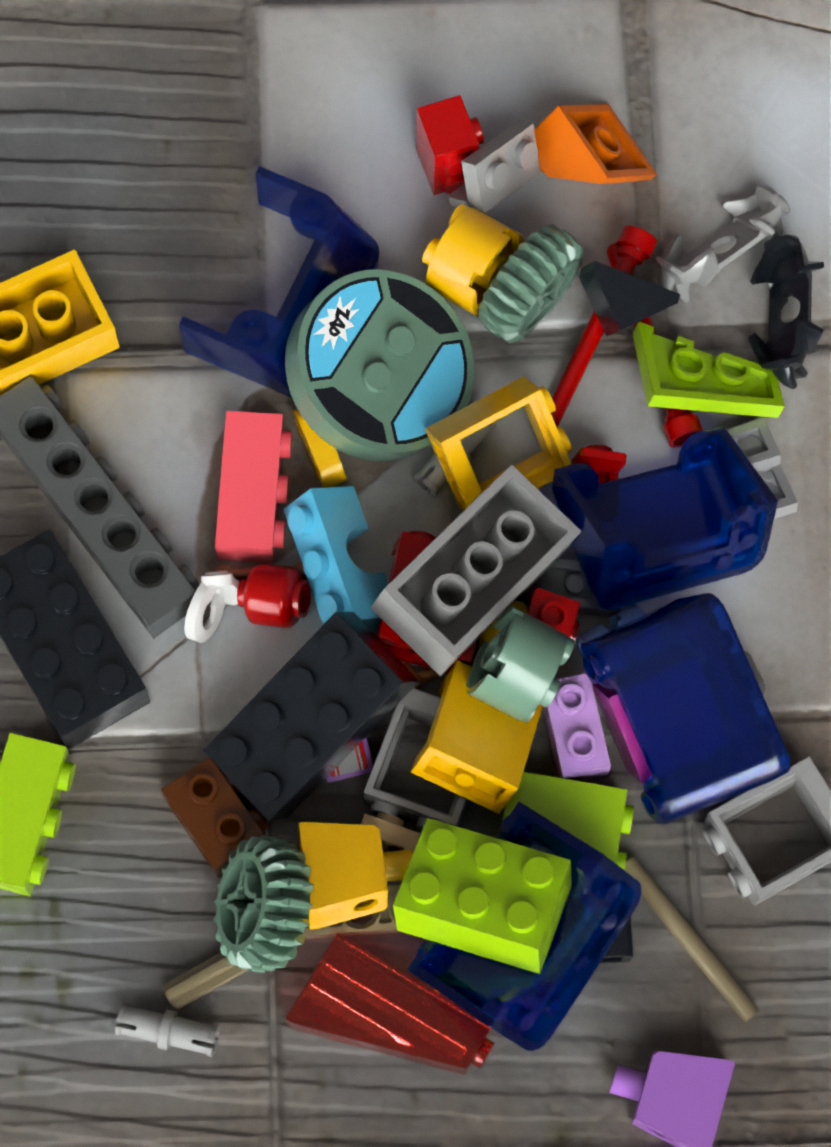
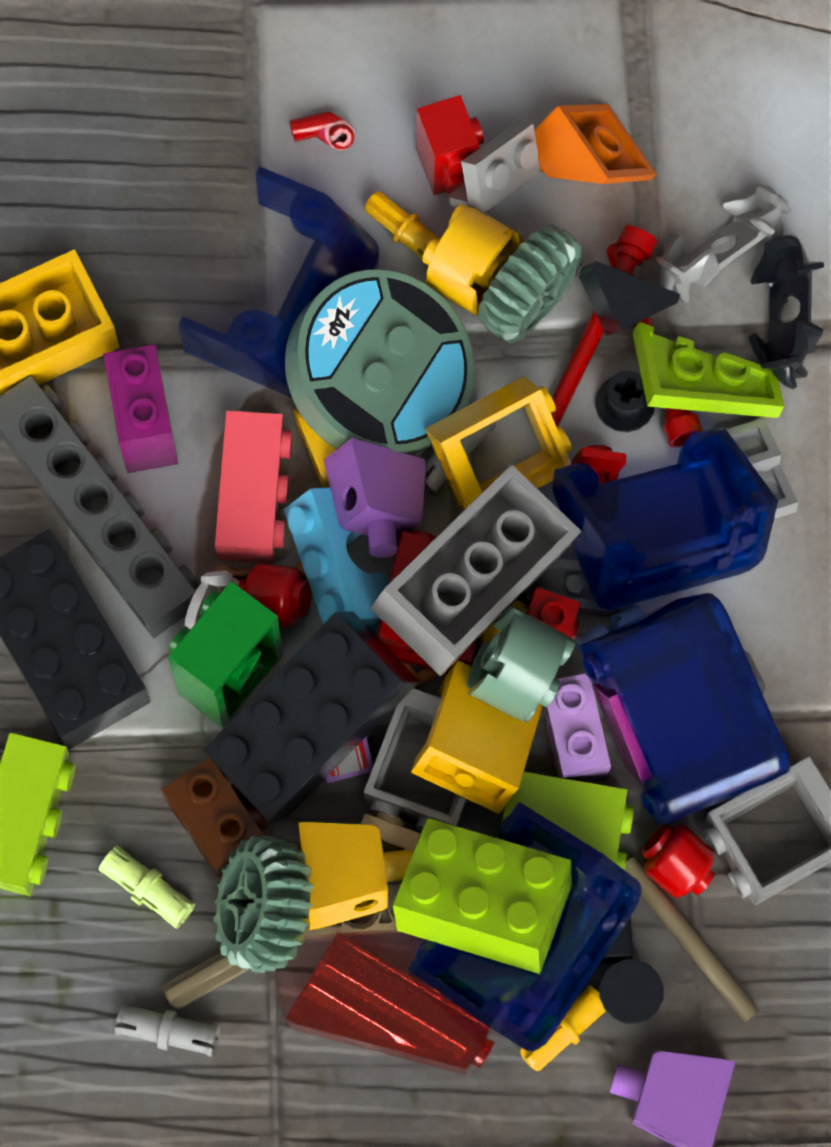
none -> yellowish green pin [99,845,196,929]
none -> magenta piece [103,344,178,473]
none -> green brick [168,581,283,728]
none -> red arm [289,111,355,151]
none -> medium lavender torso [324,438,426,558]
none -> yellow axle [364,191,441,266]
none -> yellow axle [519,985,606,1071]
none -> black piece [595,371,655,433]
none -> black piece [599,959,664,1024]
none -> red head [641,824,715,898]

